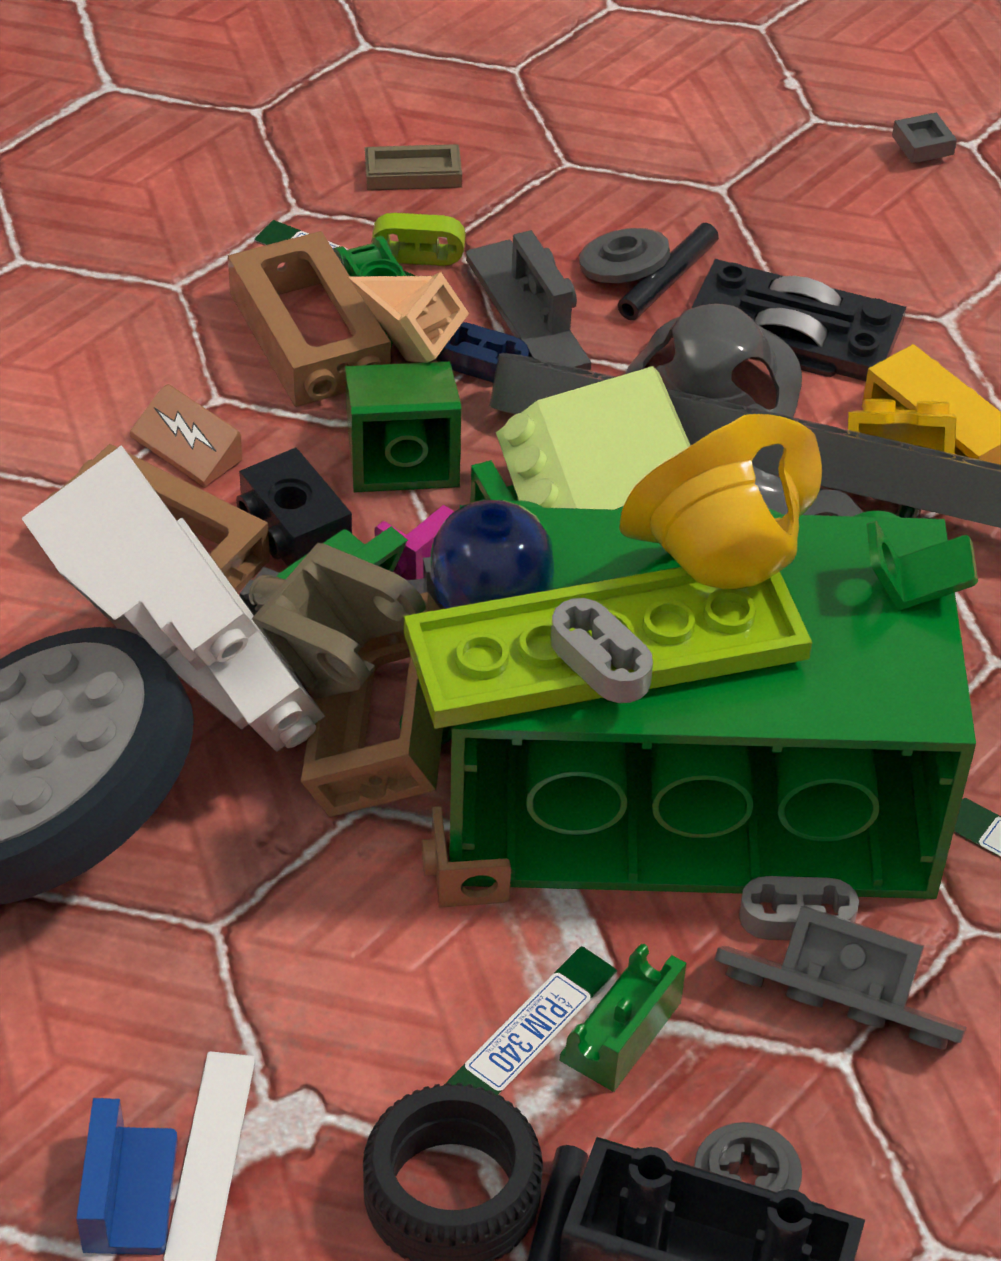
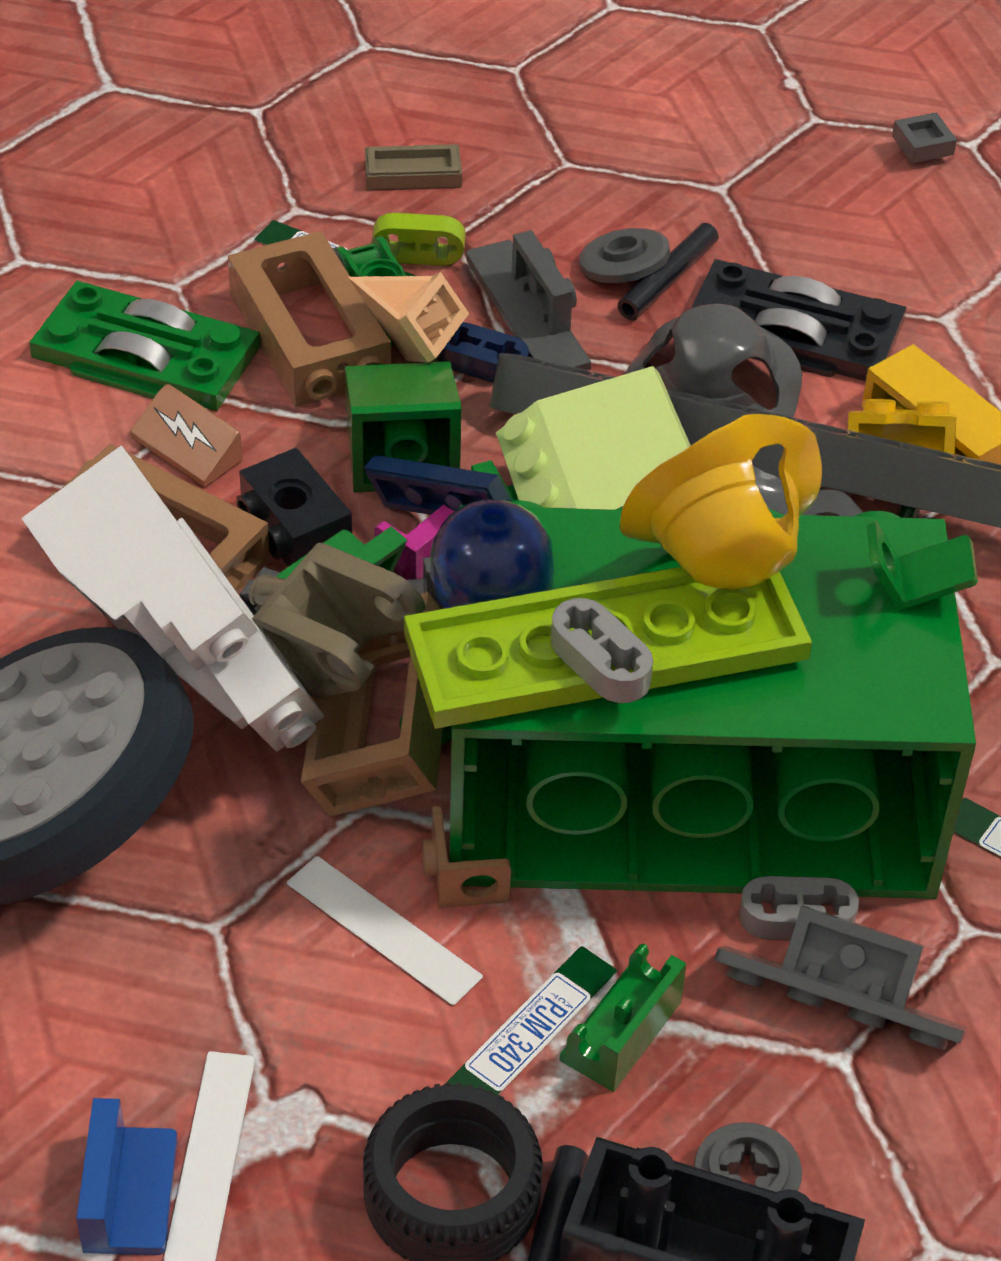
none -> green piece [29,280,260,411]
none -> white sticker [287,856,483,1005]
none -> dark blue tile [364,455,511,515]

